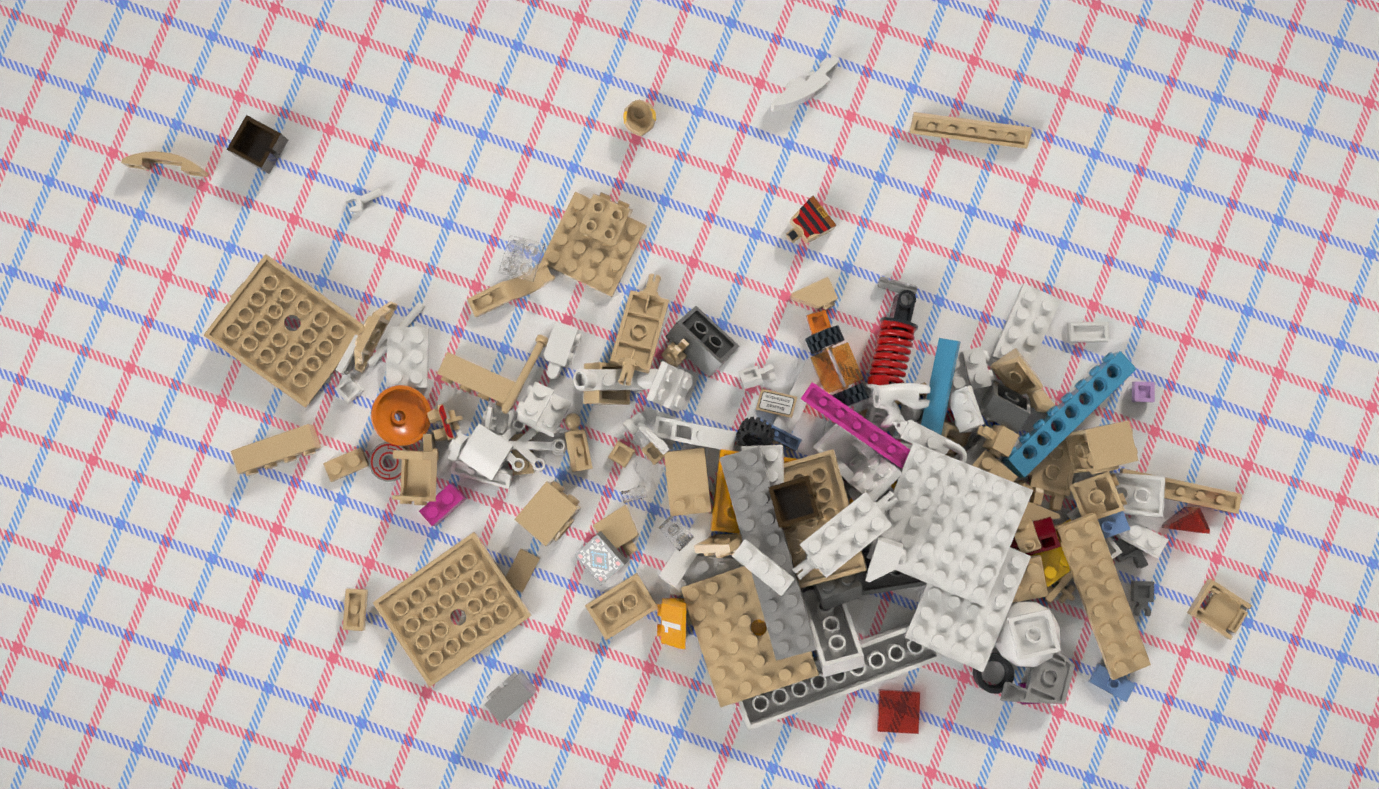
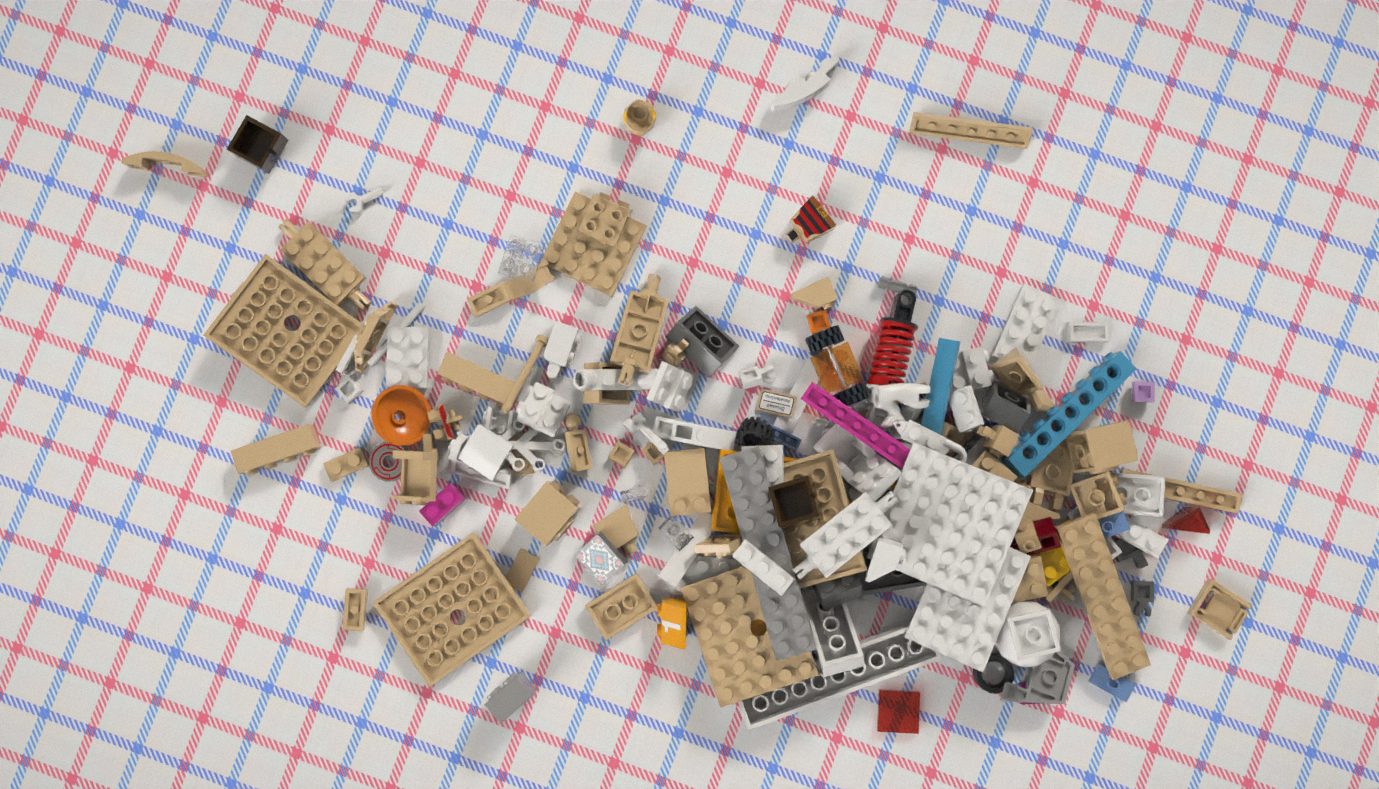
none -> tan plate [278,219,372,311]

